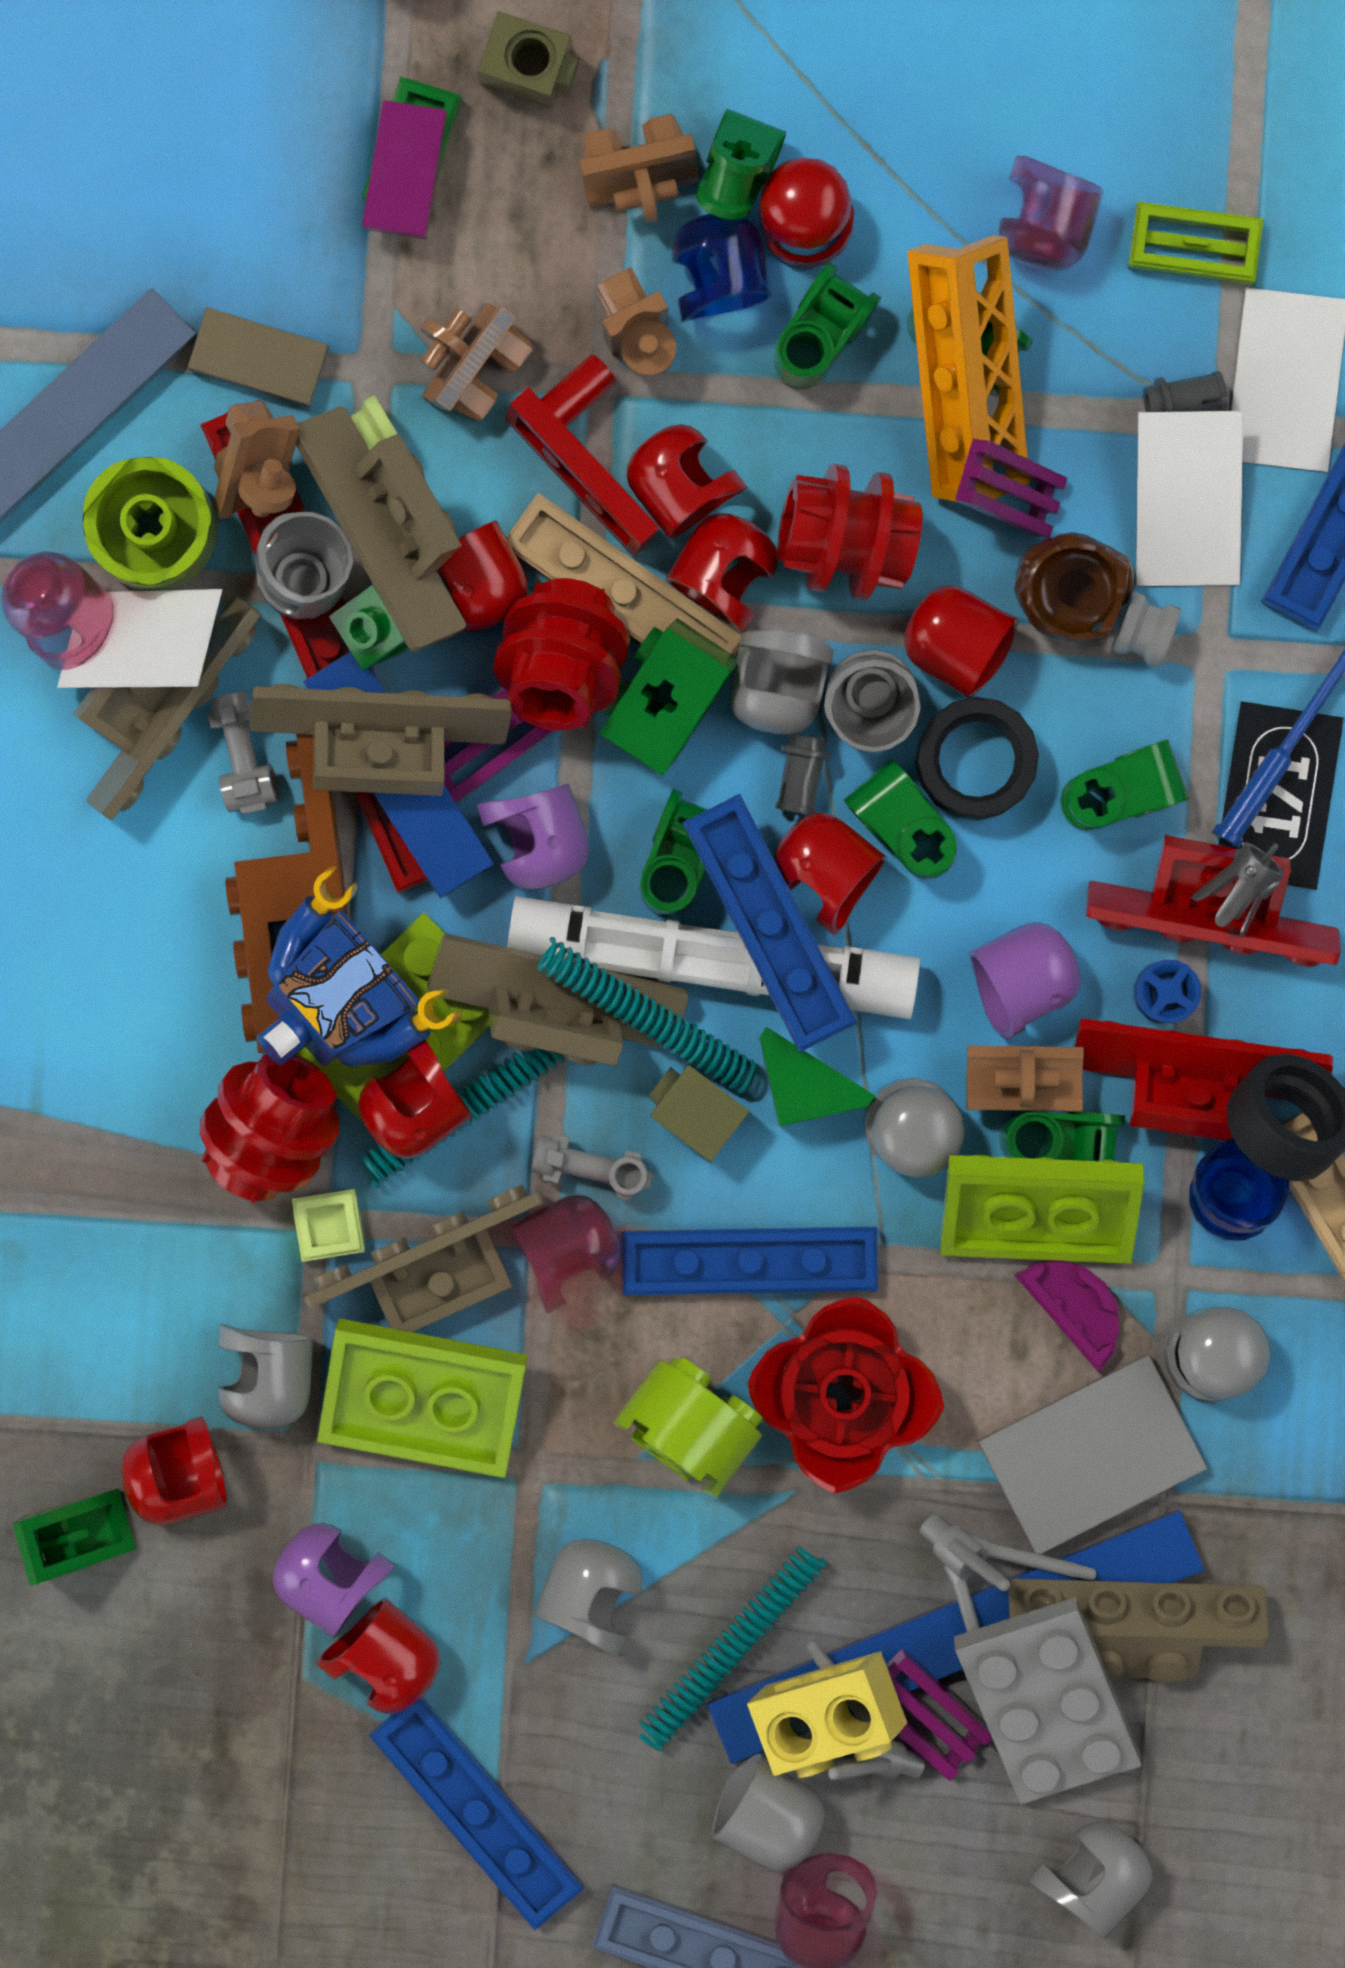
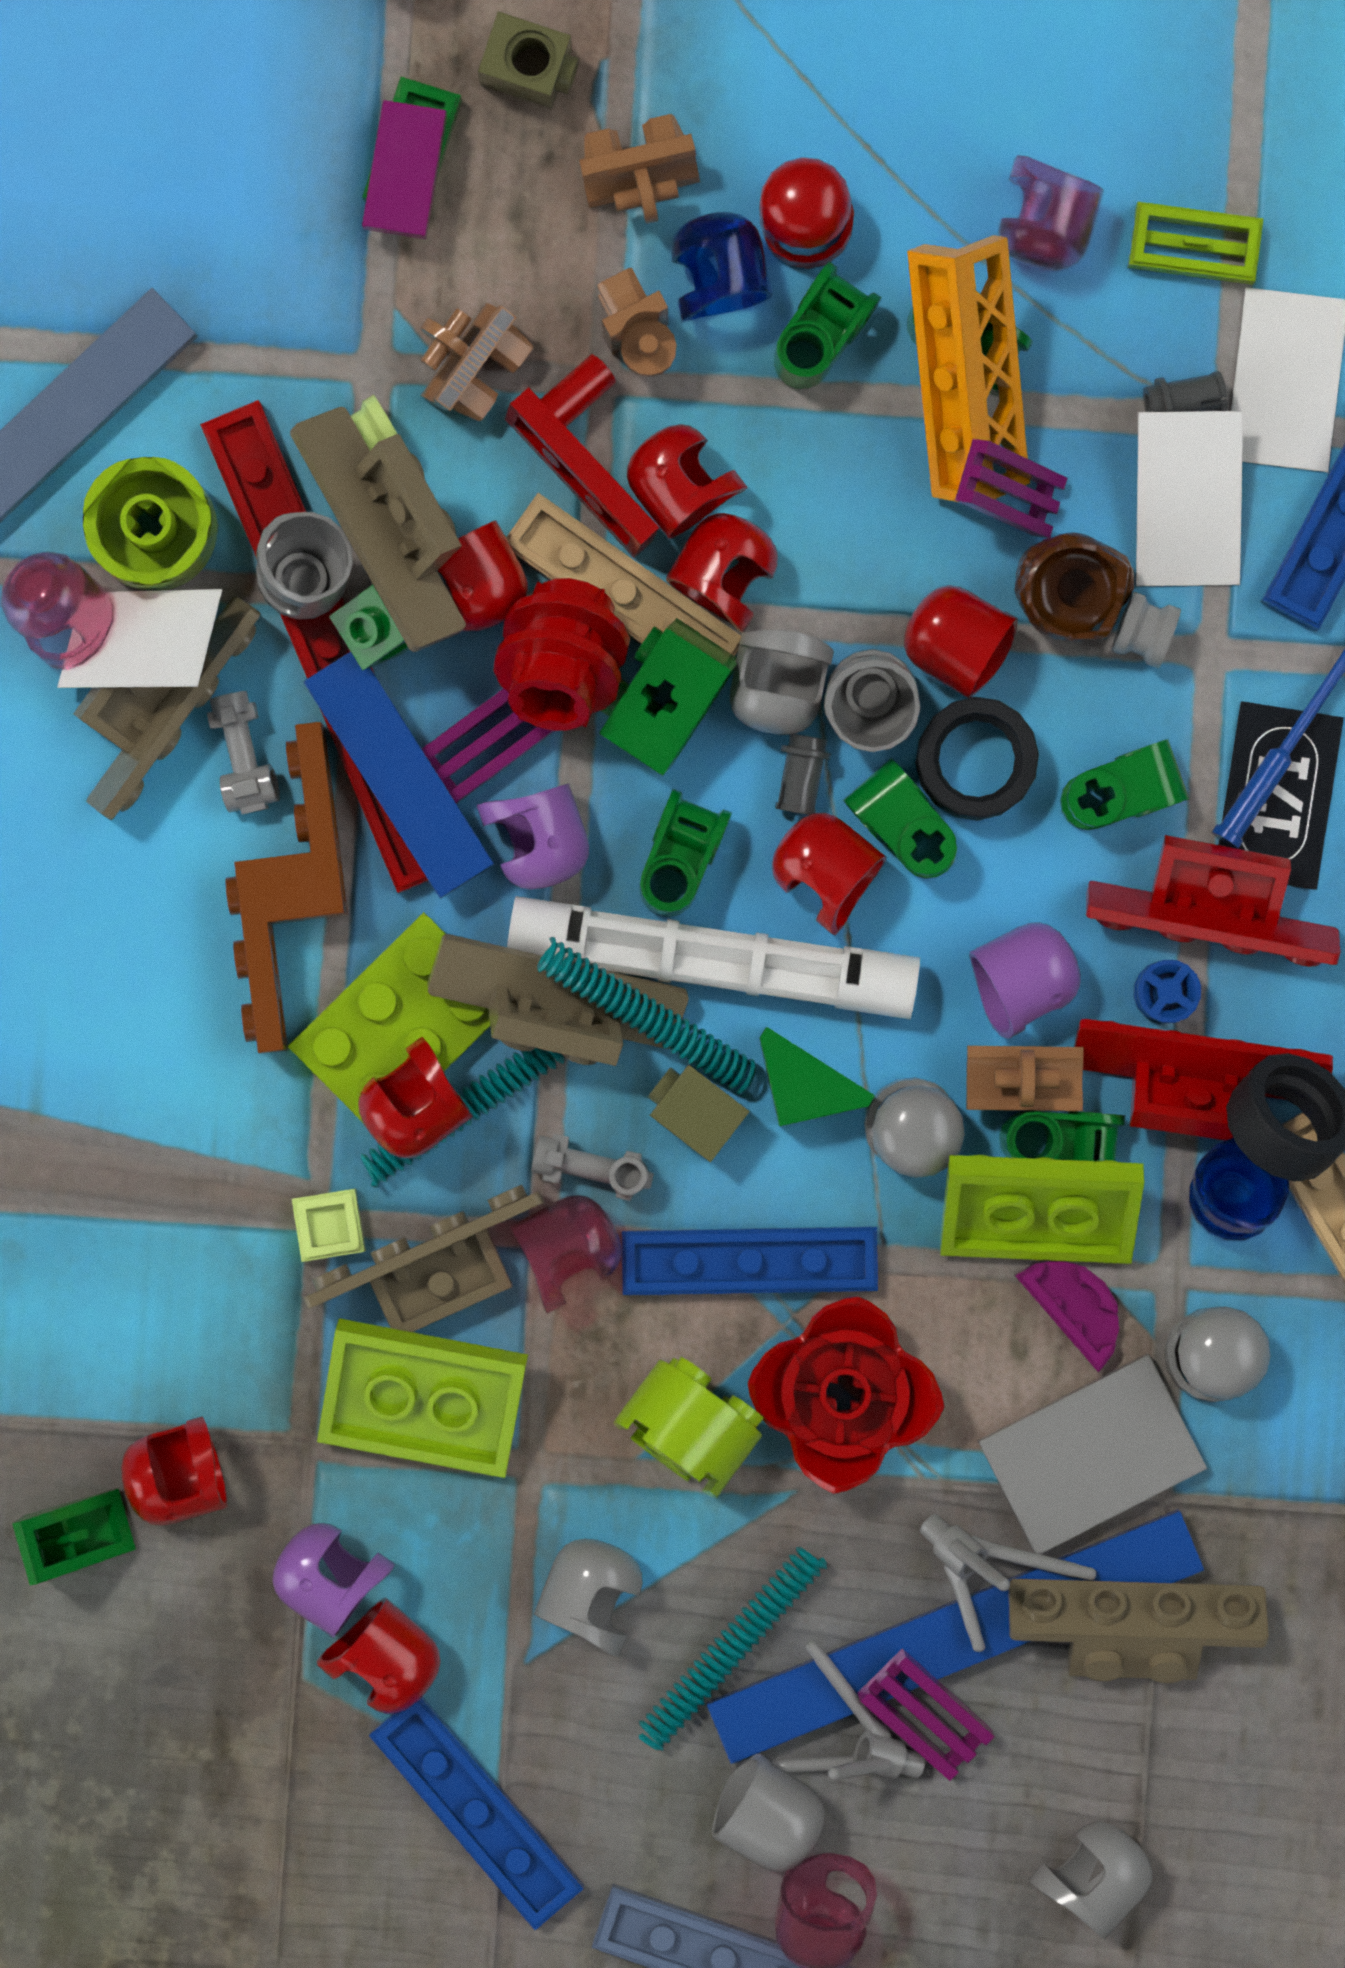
dark tan tile [187,307,329,408] -> none
red piece [199,1054,339,1203] -> none
medium nougat hips [212,401,300,519] -> none
light grey helmet [218,1324,313,1428] -> none
dark tan bracket [249,684,512,796] -> none
torso [257,866,462,1067] -> none
blue tile [682,794,857,1053] -> none
green piece [696,109,787,220] -> none
light yellow brick [747,1651,907,1778] -> none
red piece [777,464,923,600] -> none
light grey plate [954,1597,1142,1805] -> none
flat silver piece [1191,842,1284,938] -> none

